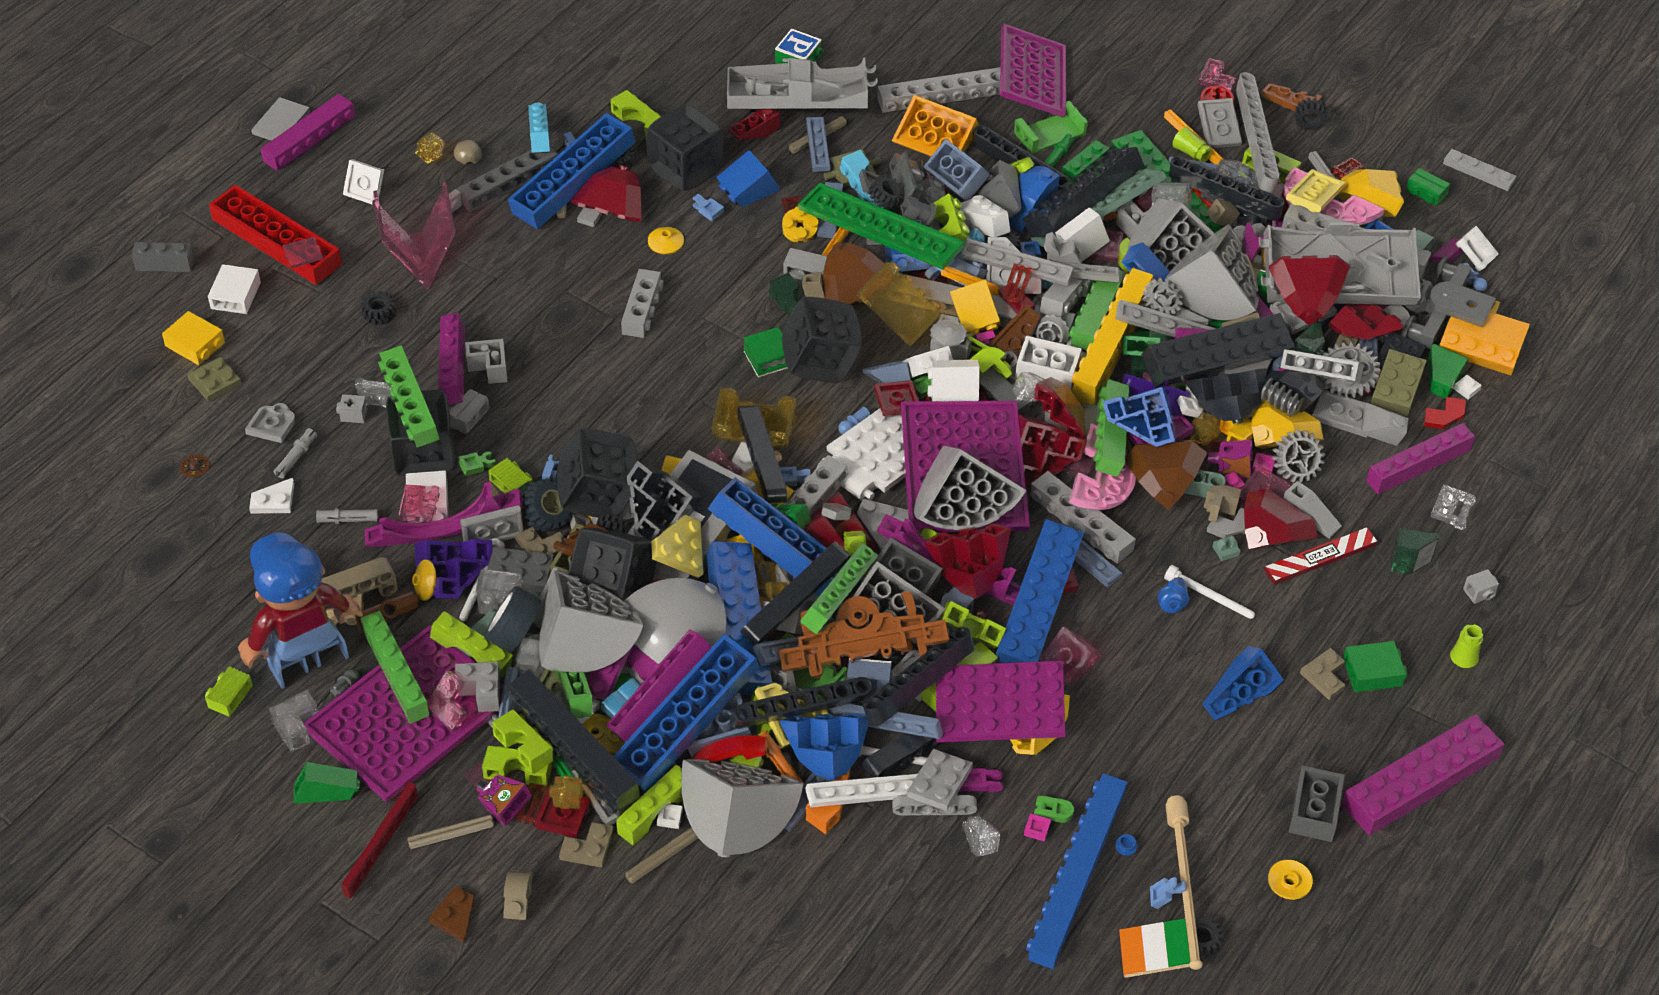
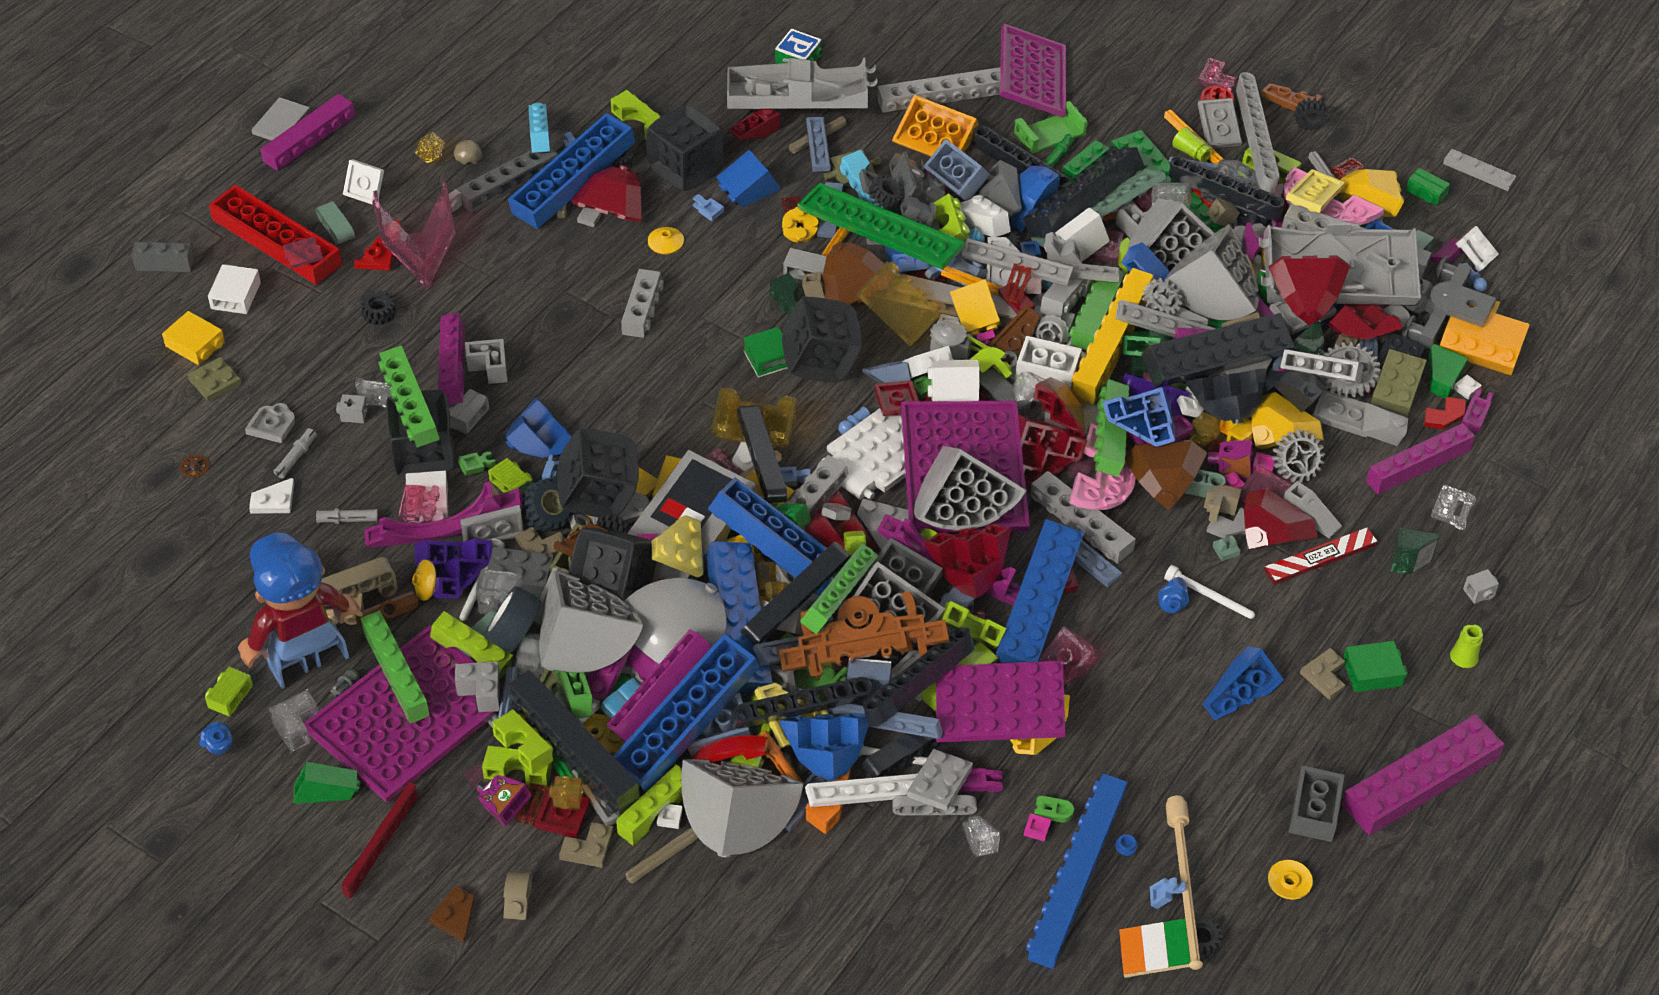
dark tan axle [407,815,494,849] -> none
clear pink plate [427,671,468,731] -> none
black brick [627,461,703,541] -> none
lime beam [1009,156,1034,174] -> none
dark grey piece [1261,377,1304,417] -> none
none -> blue head [199,721,233,755]
none -> sand green beam [315,201,355,245]
none -> red wing [354,220,401,270]
none -> blue brick [505,397,572,458]
none -> magenta hinge [1461,388,1494,433]

